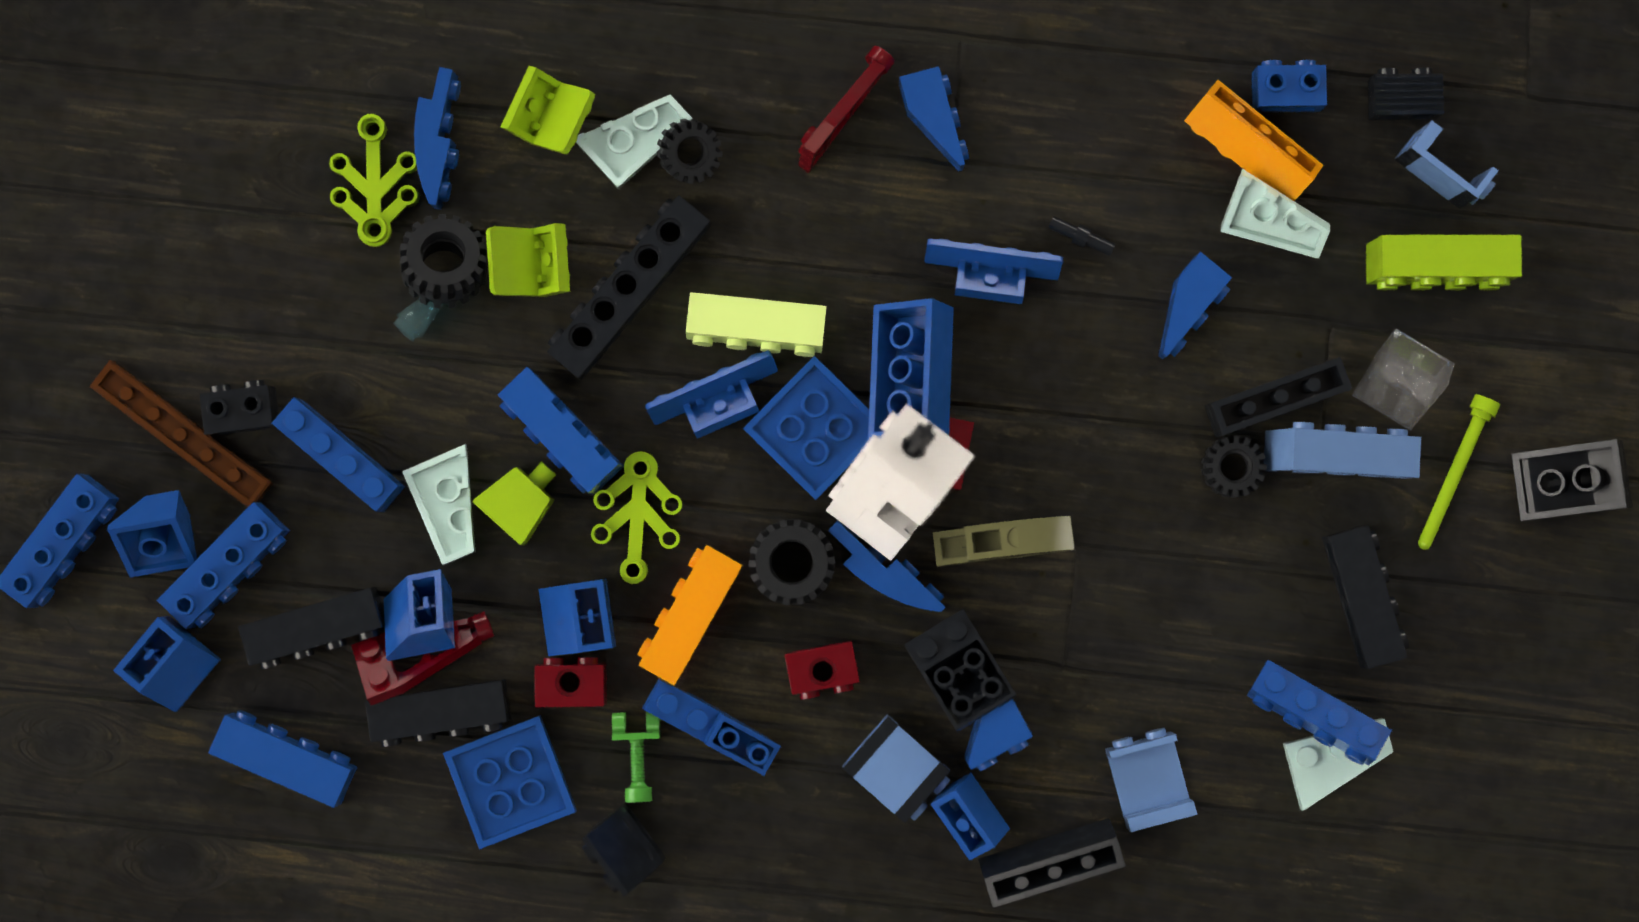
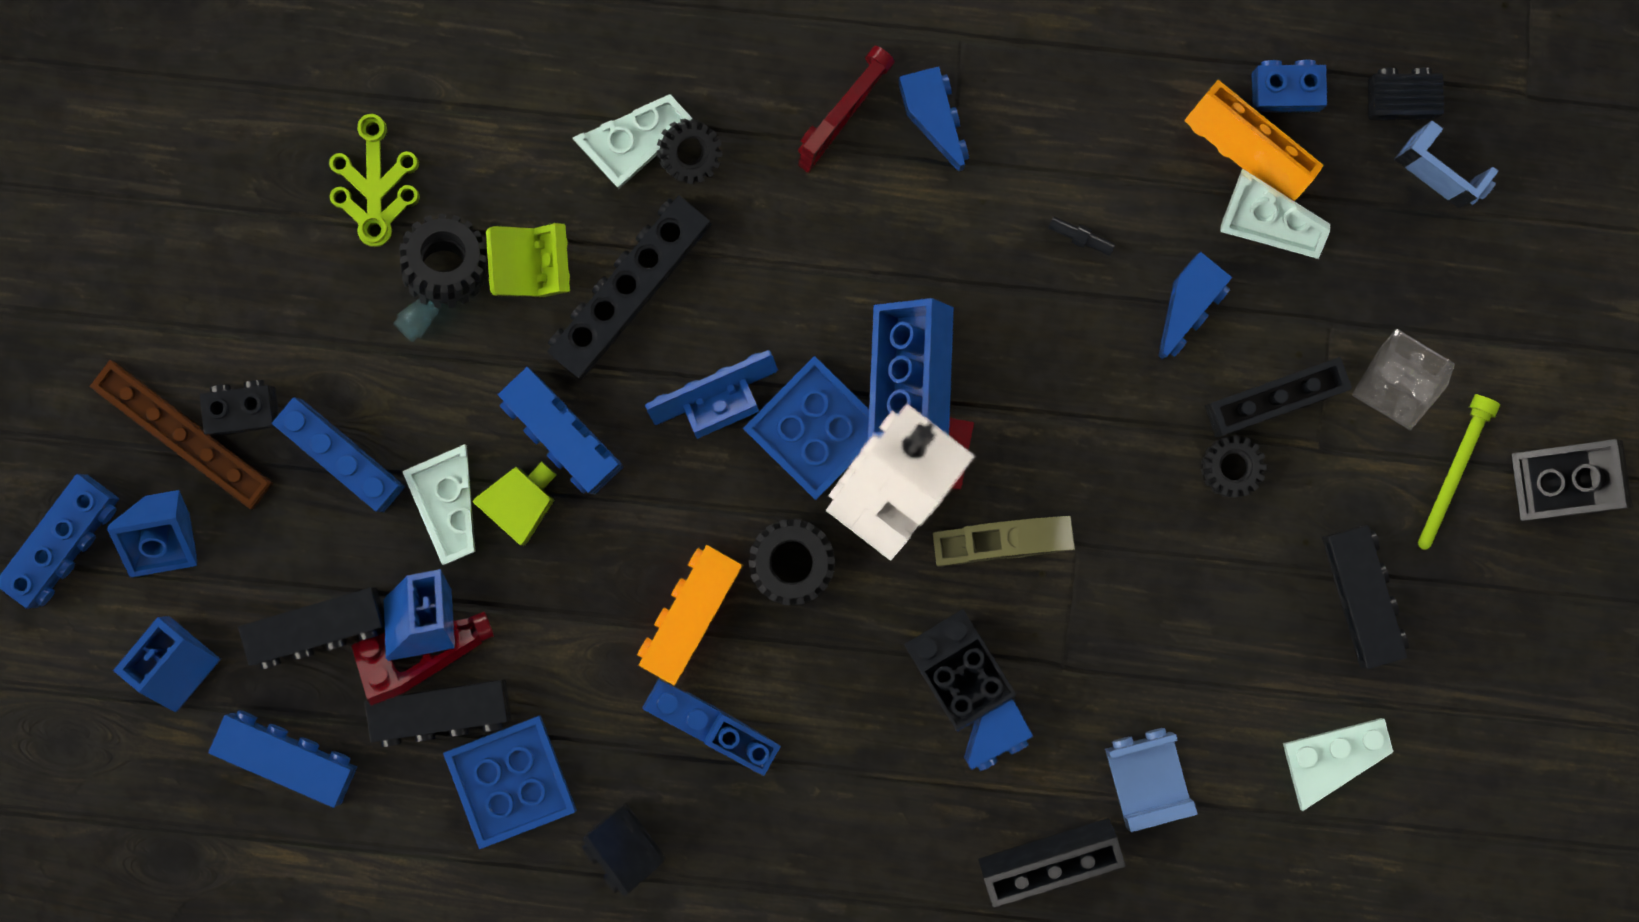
blue brick [157,502,290,629] -> none
blue slope [414,67,461,210] -> none
lime bracket [501,66,595,154] -> none
dark red brick [535,657,607,707] -> none
blue slope [539,579,616,656] -> none
lime plant [591,451,683,584] -> none
bright green bar [612,712,661,803] -> none
yellowish green brick [686,292,826,357] -> none
dark red brick [784,640,860,700] -> none
blue slope [828,521,945,612] -> none
medium blue panel [842,714,950,823] -> none
blue bracket [924,239,1063,304] -> none
blue brick [931,773,1010,860] -> none
blue brick [1247,660,1392,766] -> none
medium blue wedge [1264,422,1421,479] -> none
lime brick [1366,235,1522,290] -> none

